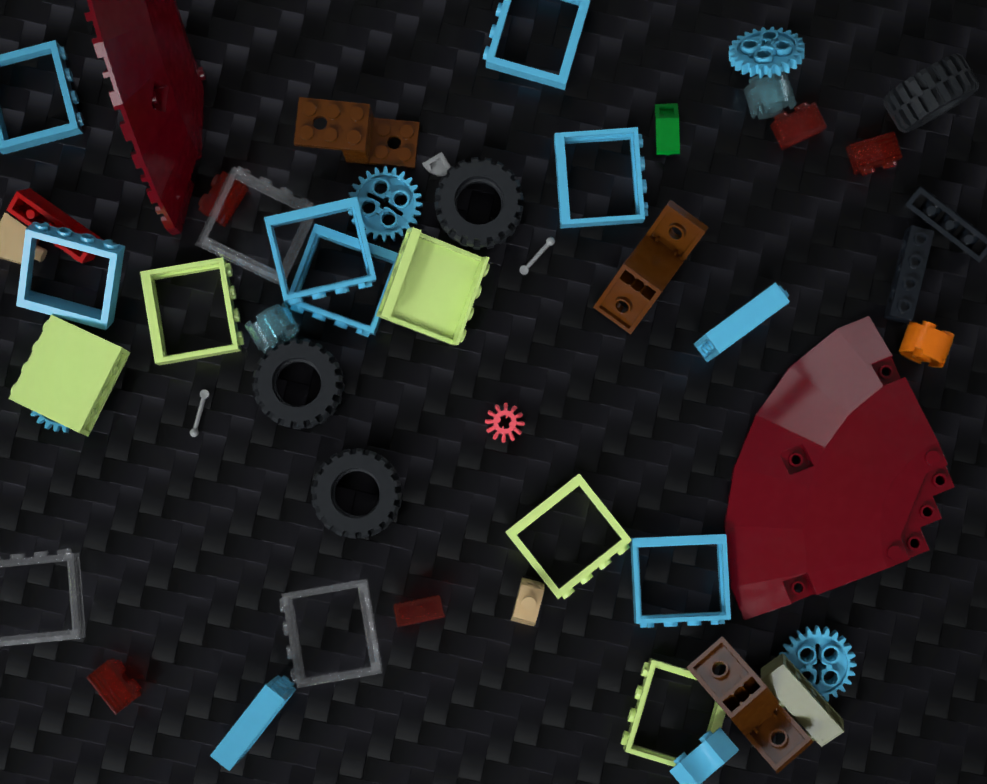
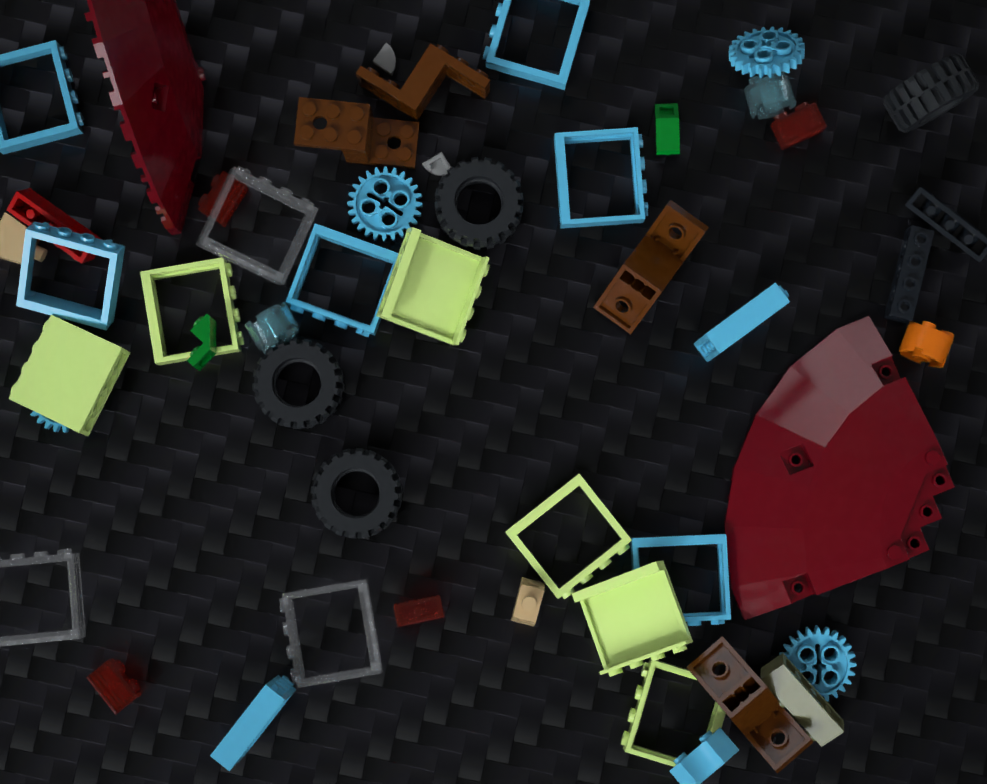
light grey hinge [190,390,210,437] -> none
medium azure window [264,196,376,305] -> none
coral gear [485,403,525,443] -> none
light grey hinge [520,237,555,275] -> none
clear red brick [846,131,902,176] -> none
none -> green slope [187,314,216,371]
none -> reddish brown bracket [356,43,490,121]
none -> light grey tile [373,43,396,76]
none -> yellowish green panel [572,560,693,677]

